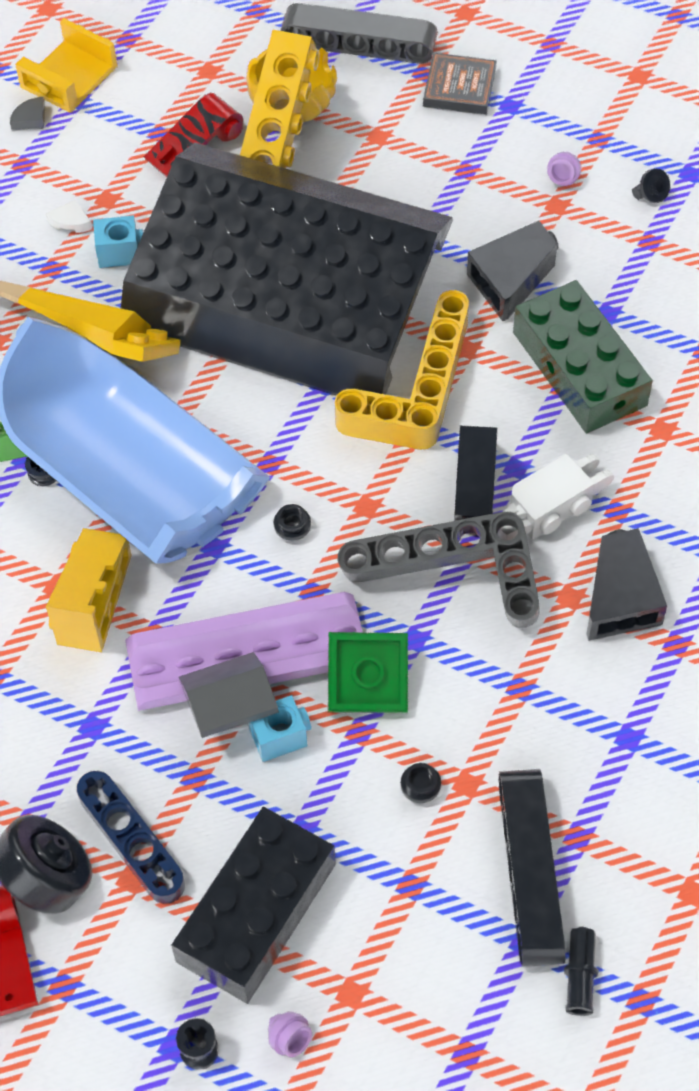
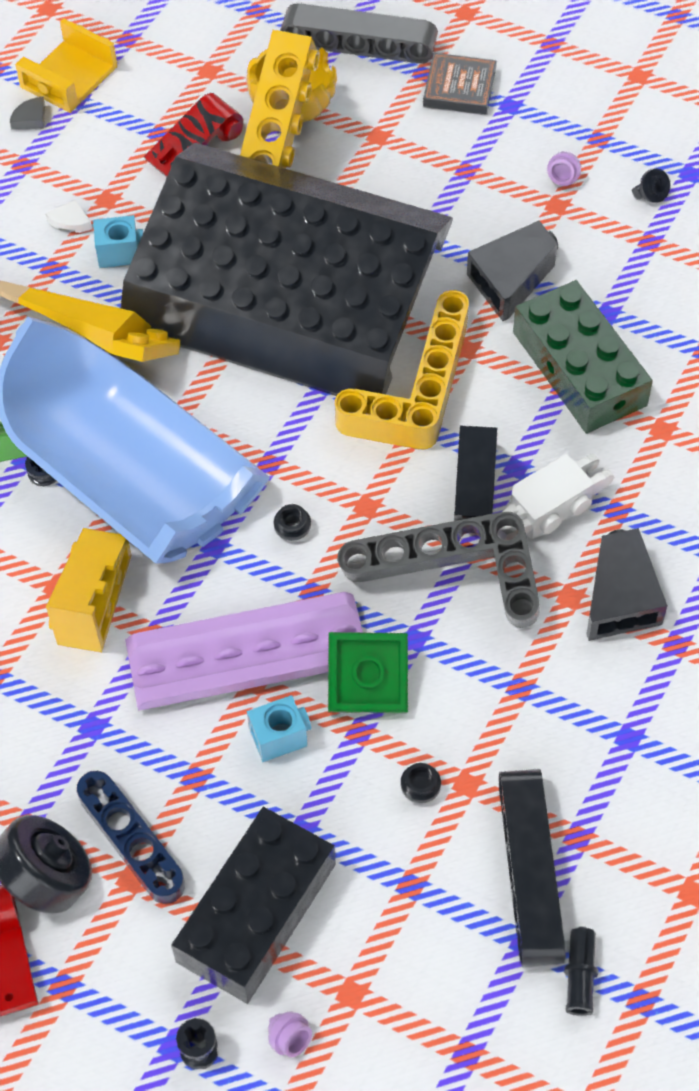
dark grey slope [179,652,279,738] -> none

